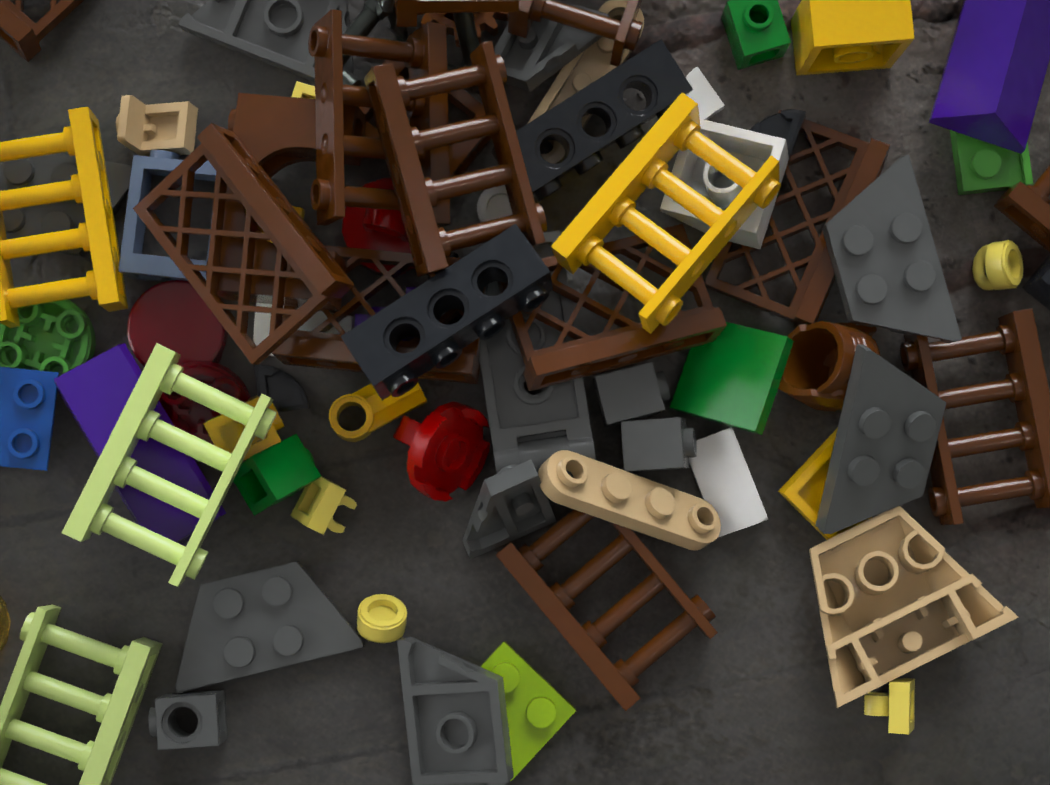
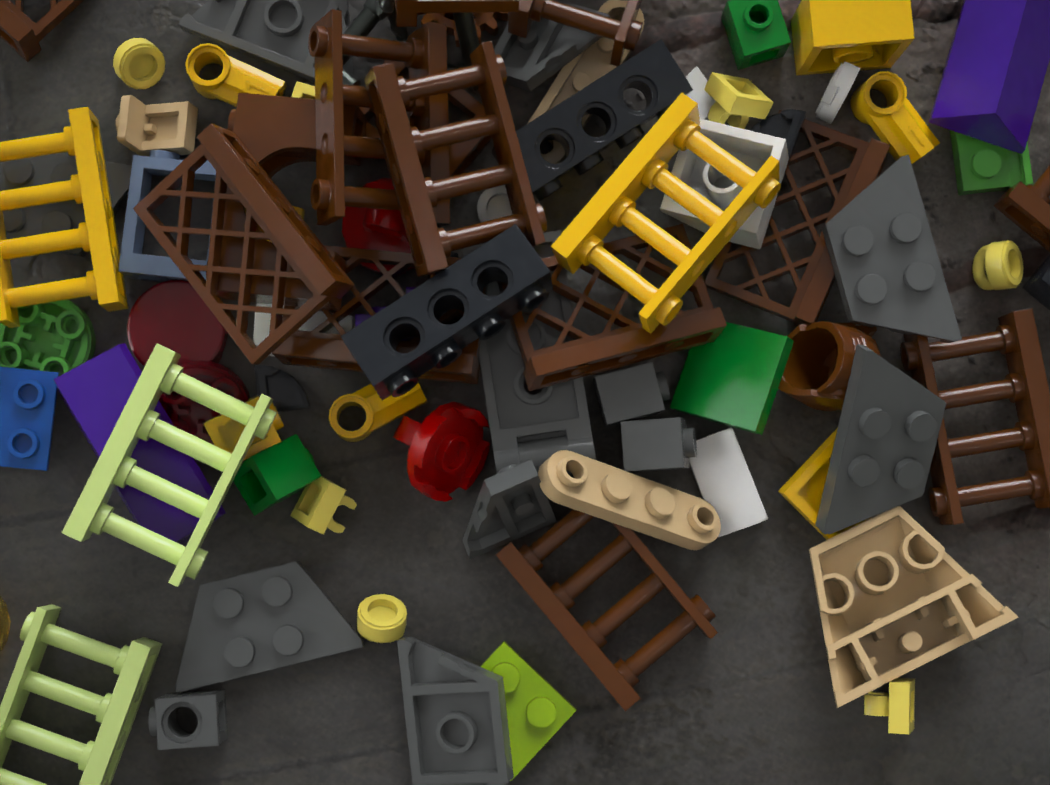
none -> light yellow tile [113,38,165,89]
none -> yellow piece [185,43,286,107]
none -> light yellow tile [704,72,774,129]
none -> white tile [815,61,860,124]
none -> yellow piece [851,71,940,164]

